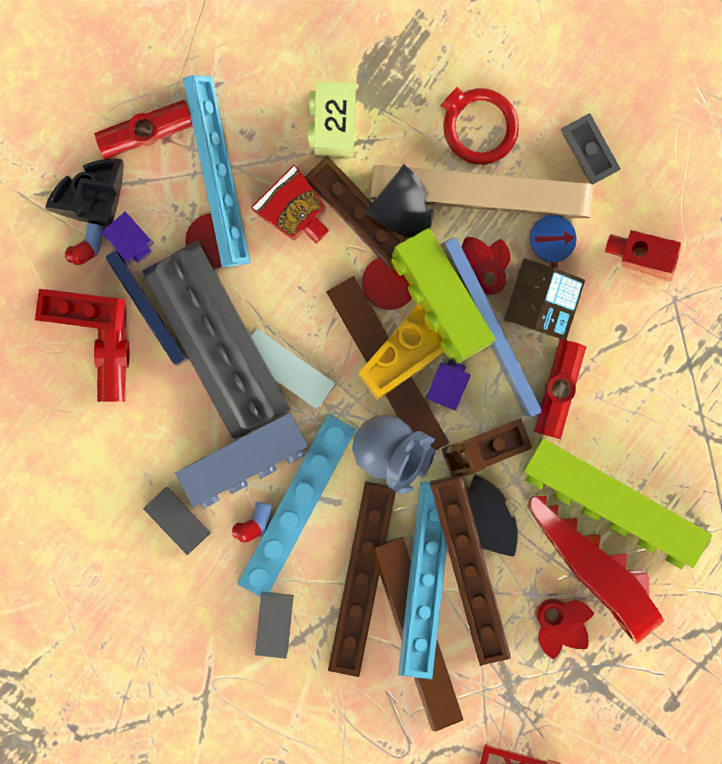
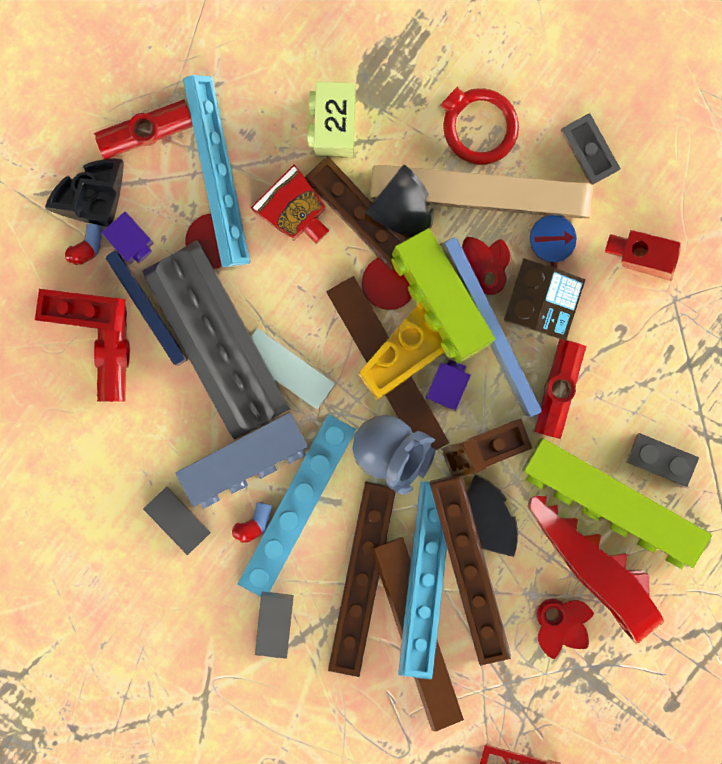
none -> dark grey plate [626,433,699,487]

